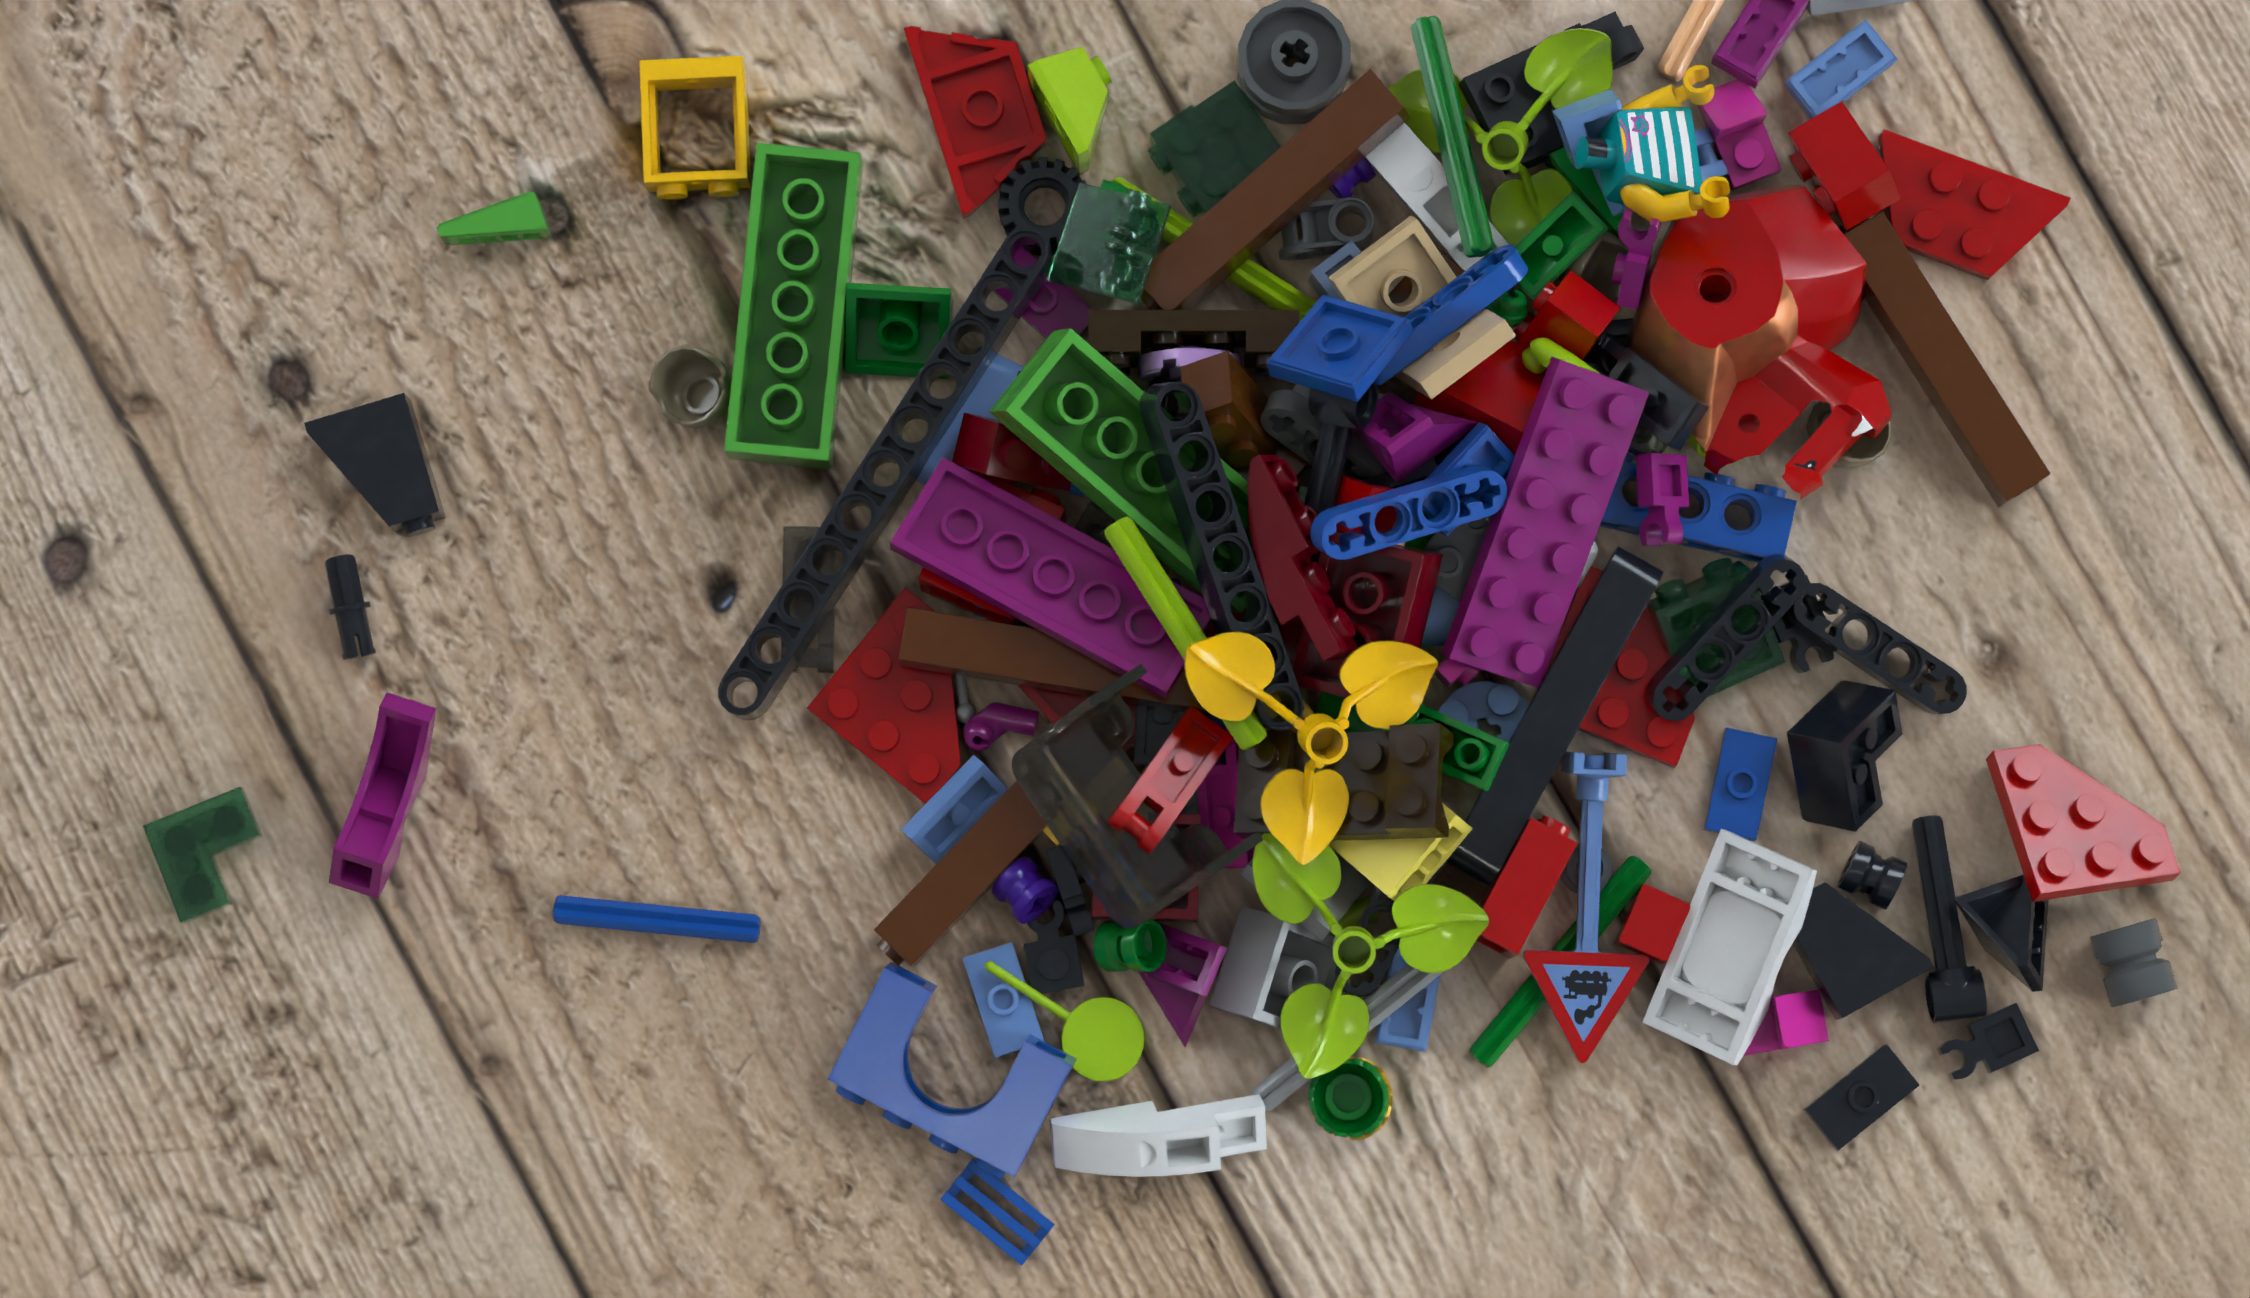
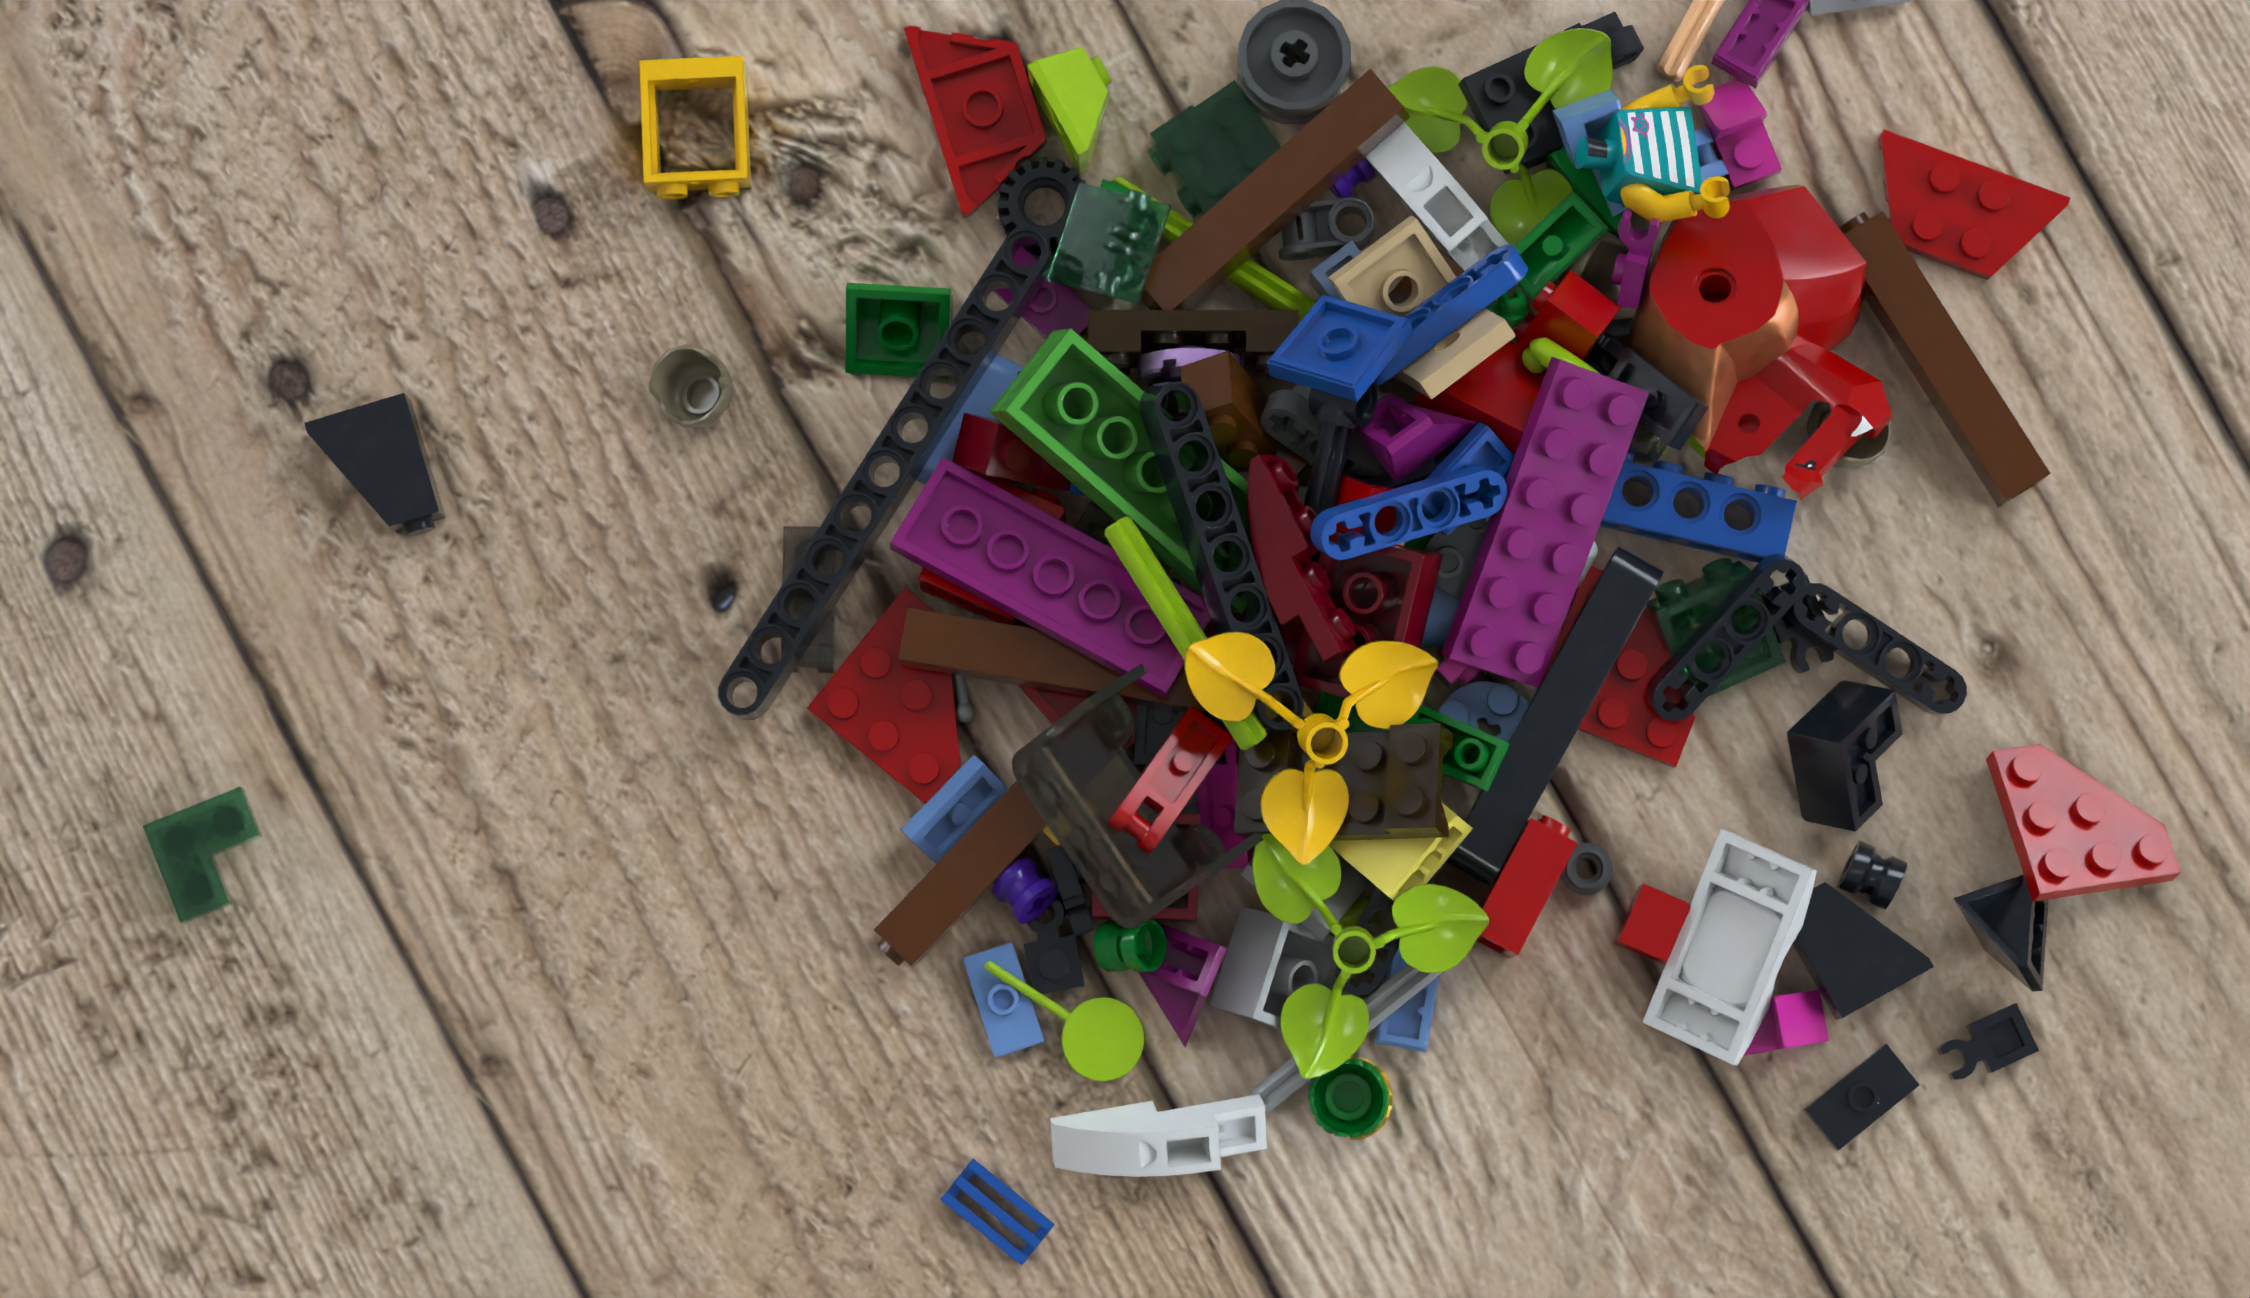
black axle [325,554,376,660] -> none
magenta arch [329,692,437,899] -> none
bright green slope [436,191,552,245] -> none
blue axle [553,895,761,943] -> none
bright green brick [724,143,863,469] -> none
blue arch [828,962,1077,1178] -> none
magenta arm [963,702,1039,751] -> none
green axle [1411,16,1494,258] -> none
green axle [1469,855,1652,1068] -> none
piece [1523,751,1650,1063] -> none
magenta plate [1636,453,1689,546] -> none
blue plate [1703,727,1778,841] -> none
medium blue plate [1783,19,1898,119] -> none
red brick [1788,101,1901,231] -> none
black axle [1912,815,1987,1023] -> none
dark grey wheel [2090,918,2178,1008] -> none

